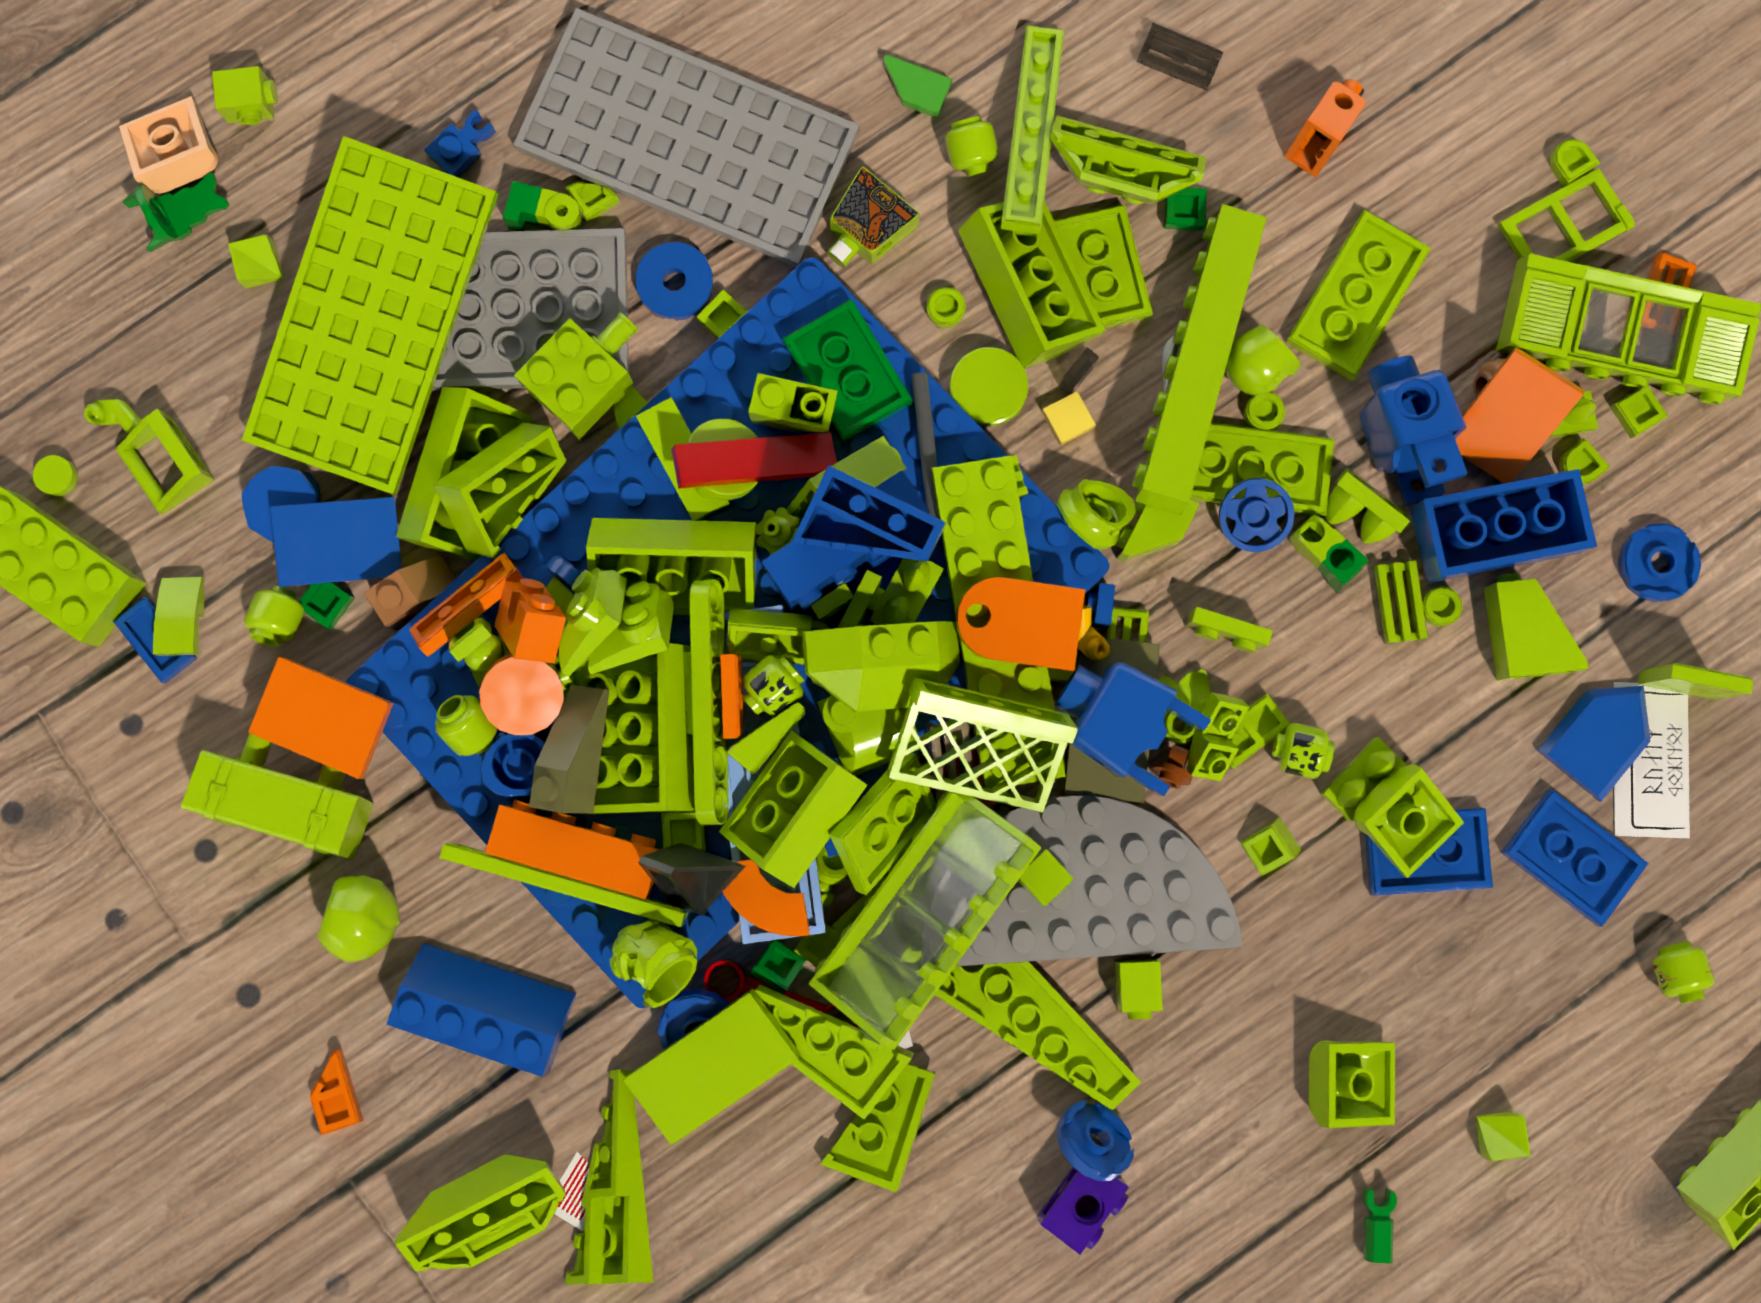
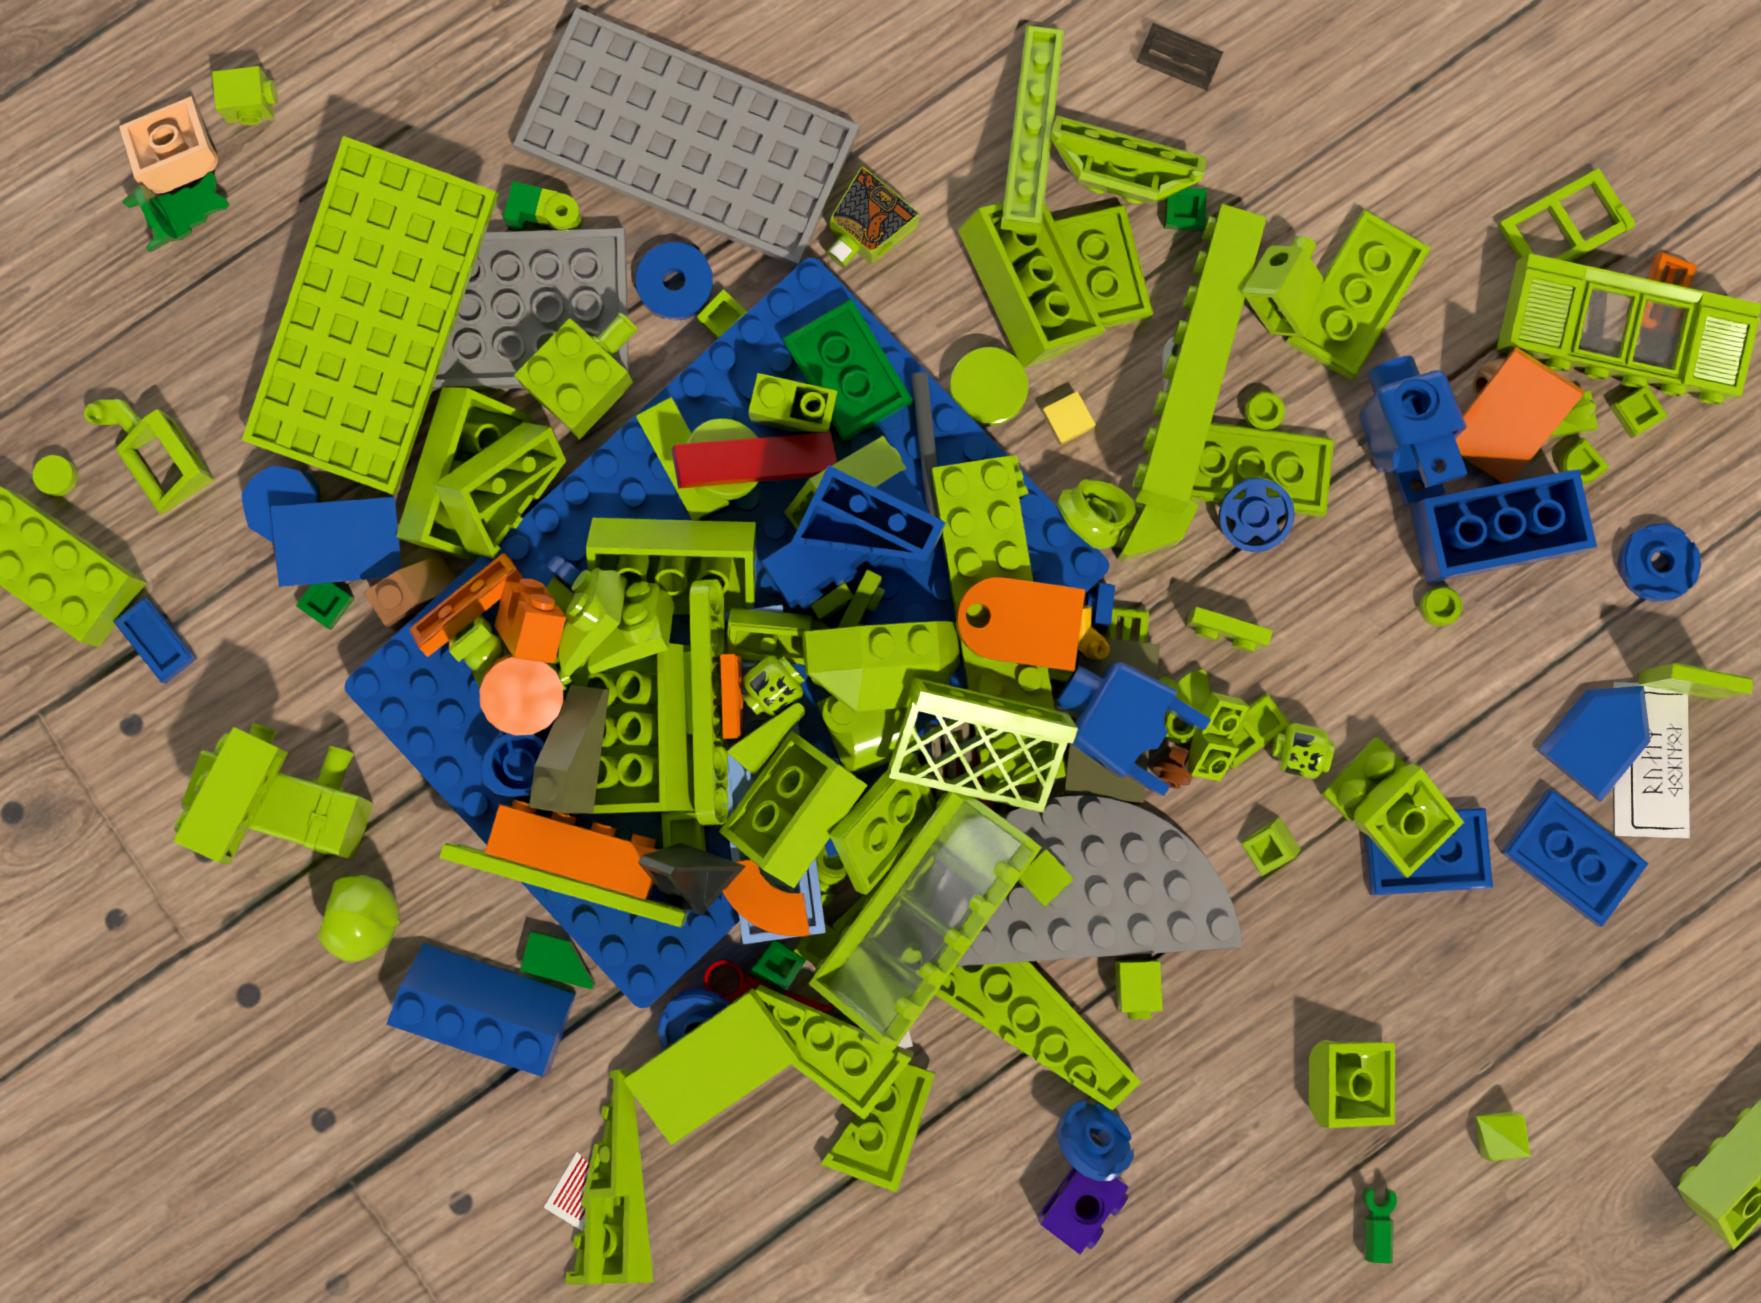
lime slope [153,577,205,656] -> none
lime slope [228,235,284,289] -> none
lime head [244,585,304,648] -> none
orange tile [248,657,394,779] -> none
orange tile [309,1048,364,1135] -> none
lime wedge [395,1154,566,1272] -> none
blue plate [424,109,496,177] -> none
lime head [435,695,497,756] -> none
lime tile [565,182,620,223] -> none
lime helmet [610,919,697,1008] -> none
lime tile [614,386,648,428] -> none
lime plant [756,507,801,555] -> none
lime tile [869,558,944,625] -> none
bright green tile [884,54,952,118] -> none
lime tile [926,287,966,329] -> none
lime head [945,116,999,177] -> none
clear smoke tile [1059,347,1099,395] -> none
lime helmet [1226,324,1302,395] -> none
orange torso [1284,79,1366,178] -> none
leg [1290,515,1369,594] -> none
lime tile [1325,467,1410,544] -> none
lime tile [1374,560,1428,644] -> none
lime slope [1484,573,1589,681] -> none
lime tile [1550,139,1600,187] -> none
lime head [1652,941,1715,1004] -> none
none -> lime brick [173,727,289,865]
none -> green tile [520,931,595,990]
none -> lime torso [1242,236,1323,337]

